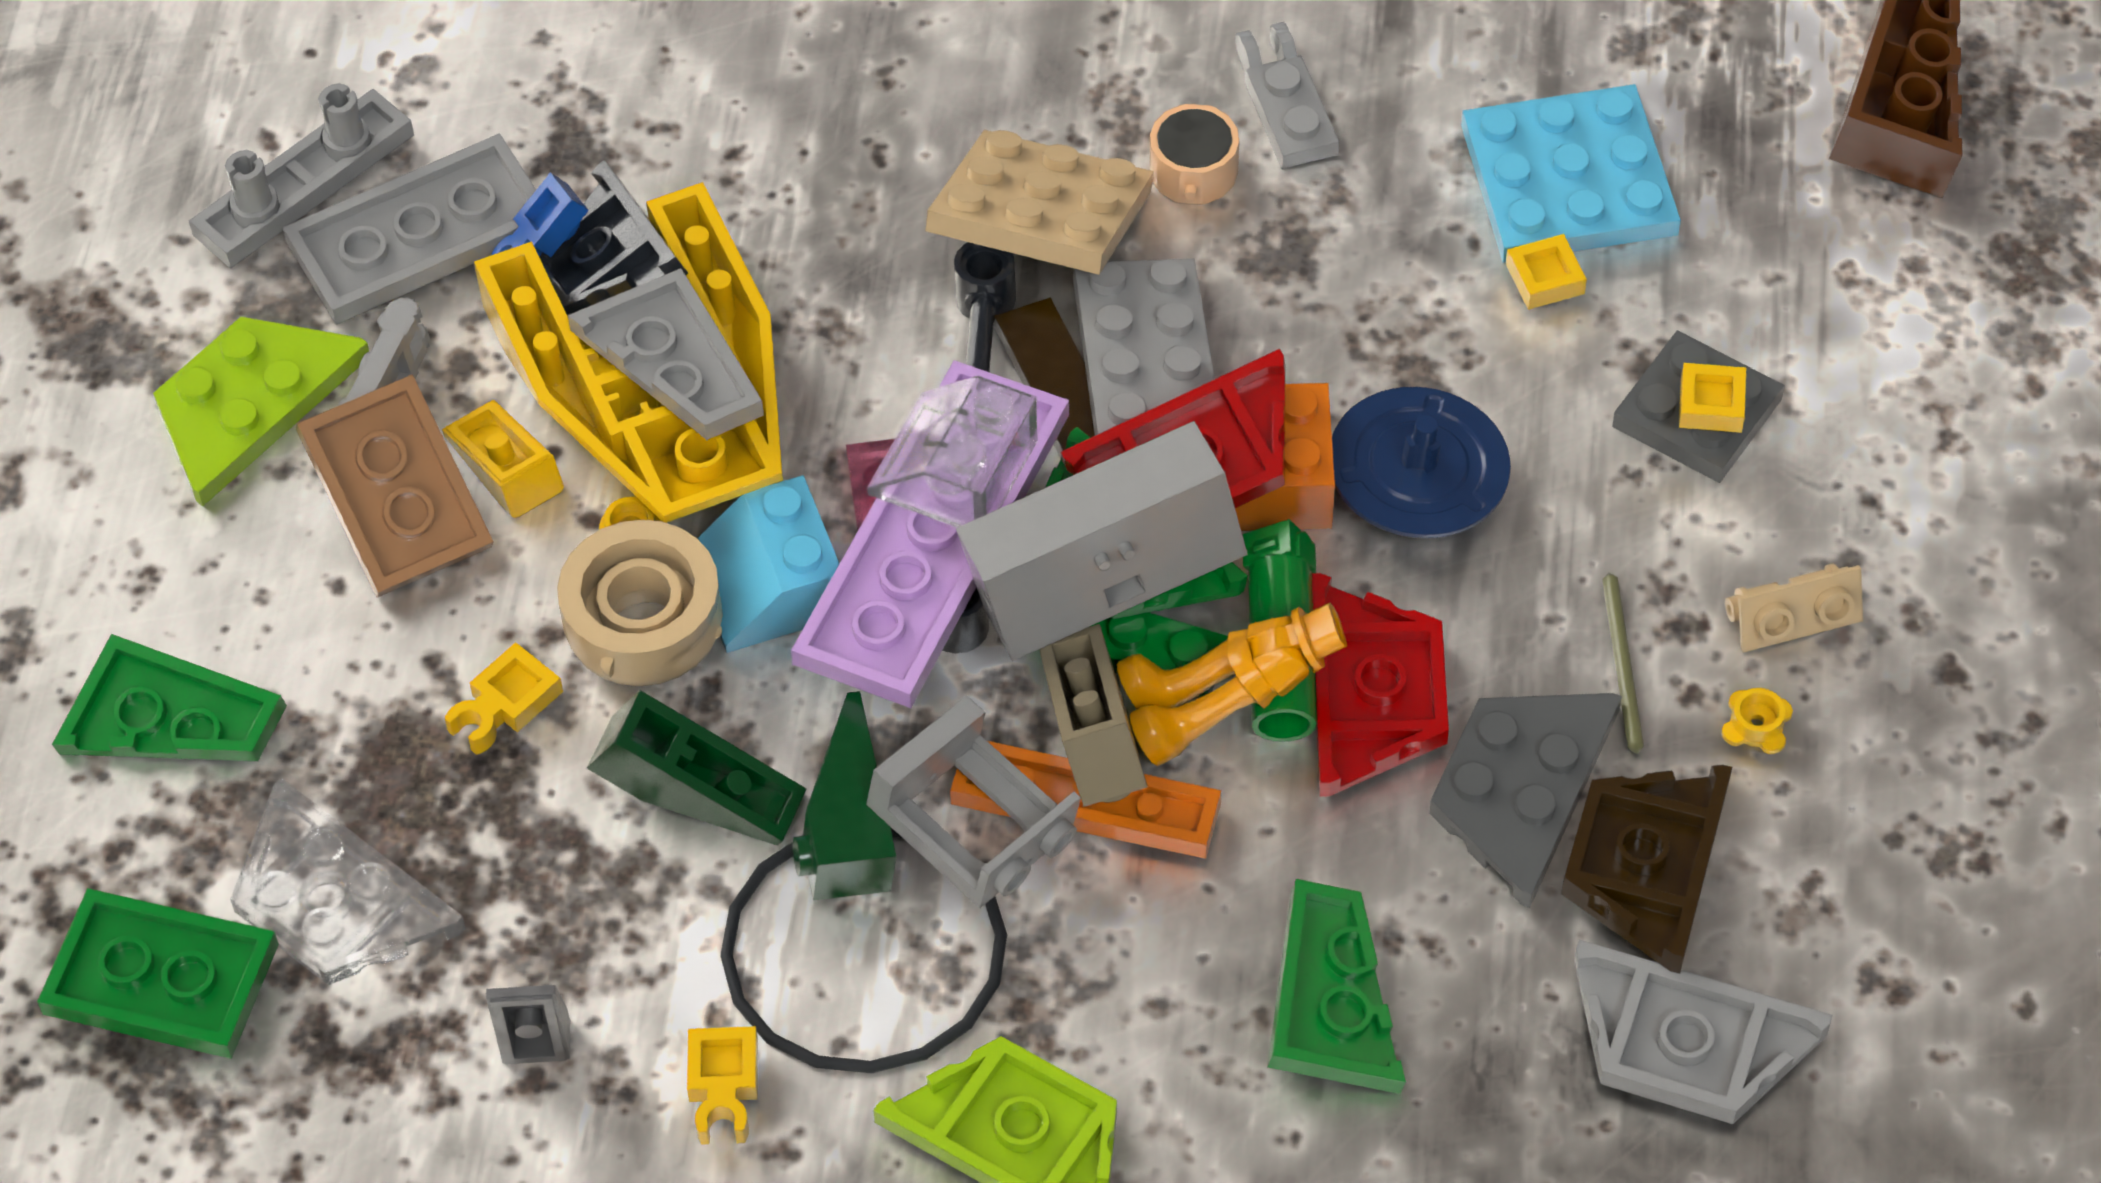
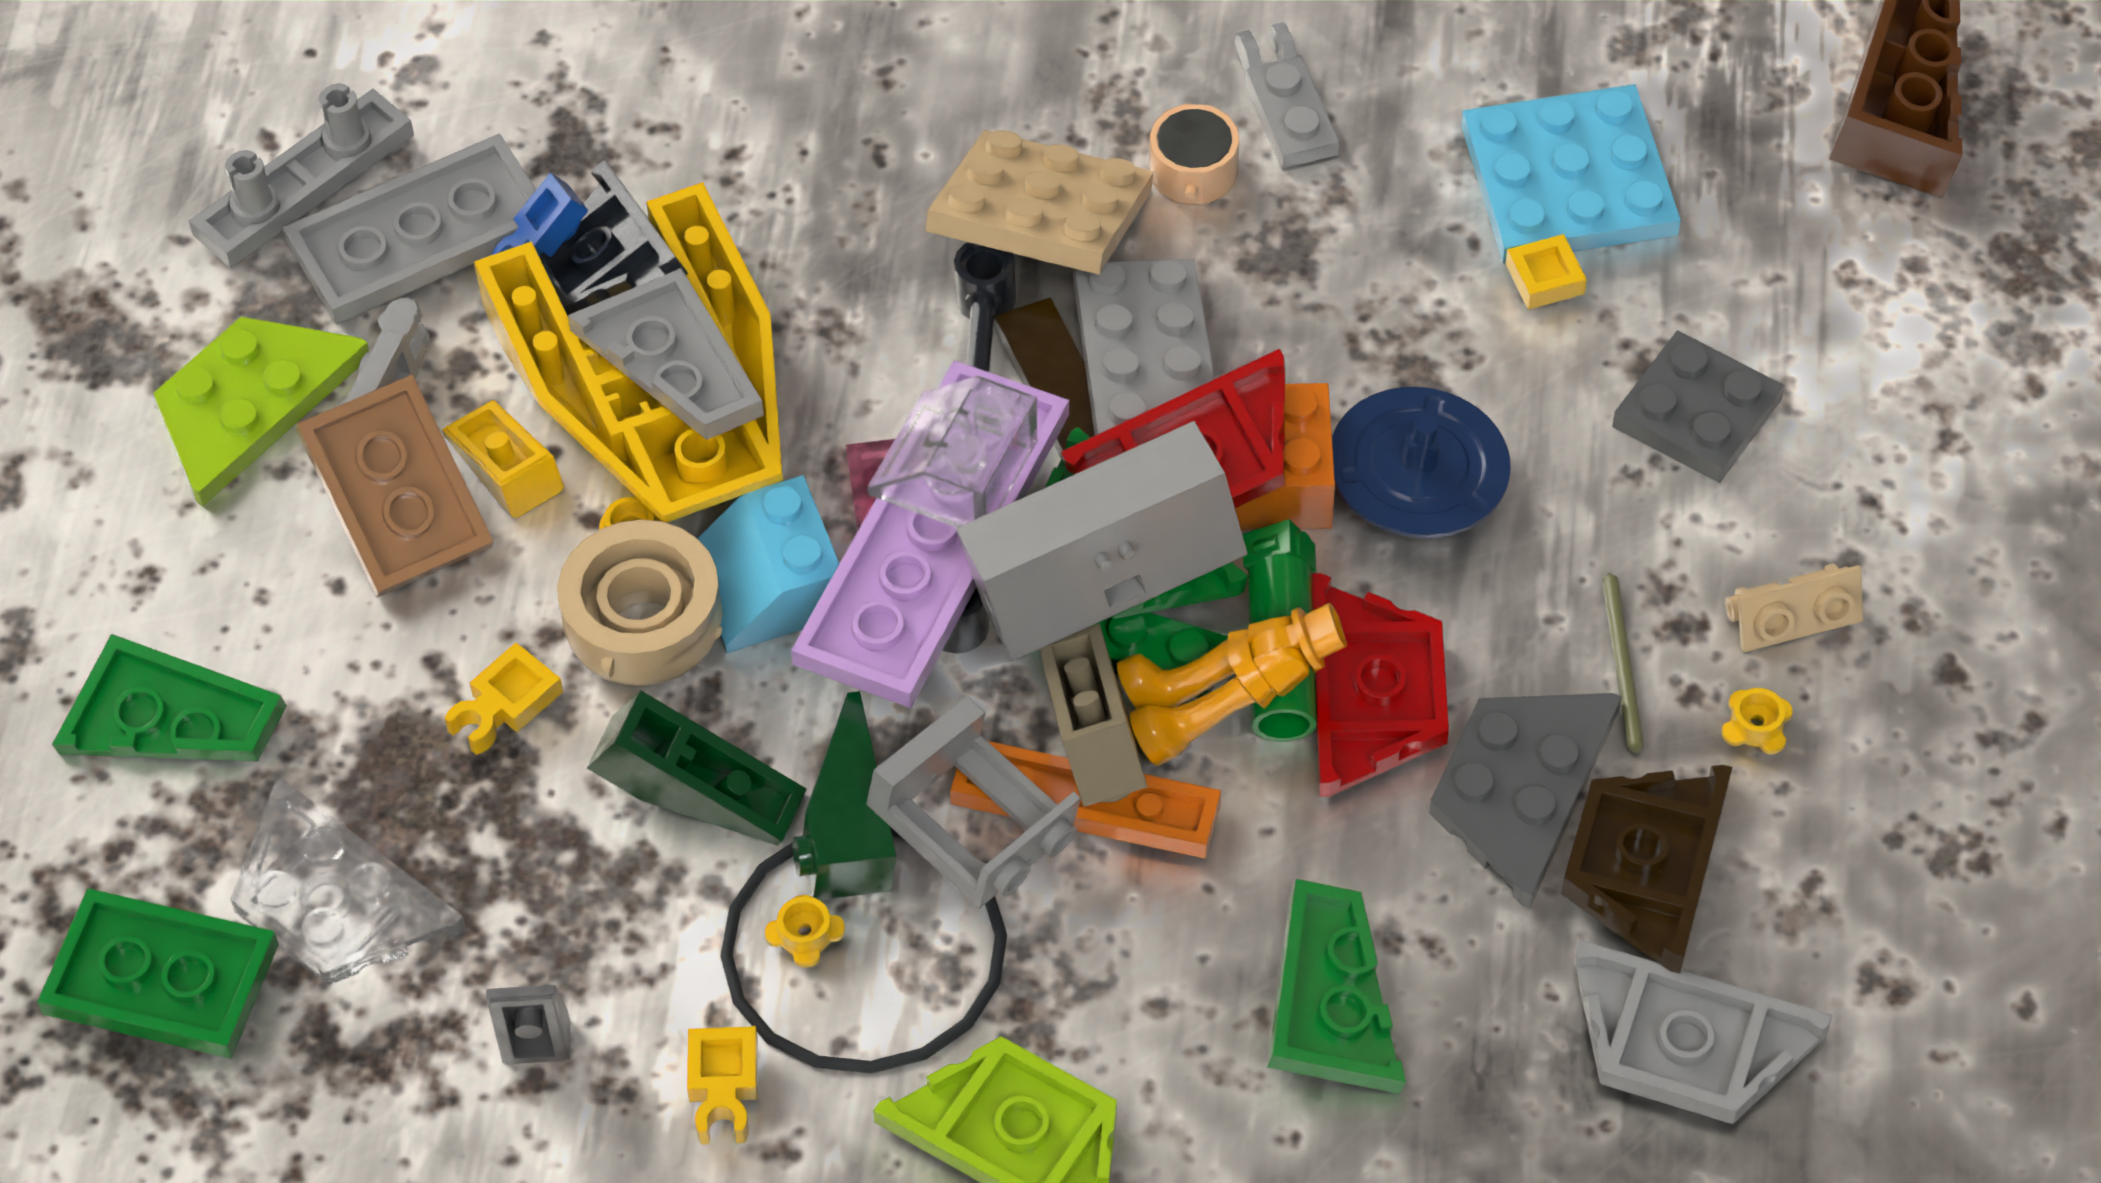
yellow plate [1679,363,1746,433] -> none
none -> yellow plate [765,895,845,968]

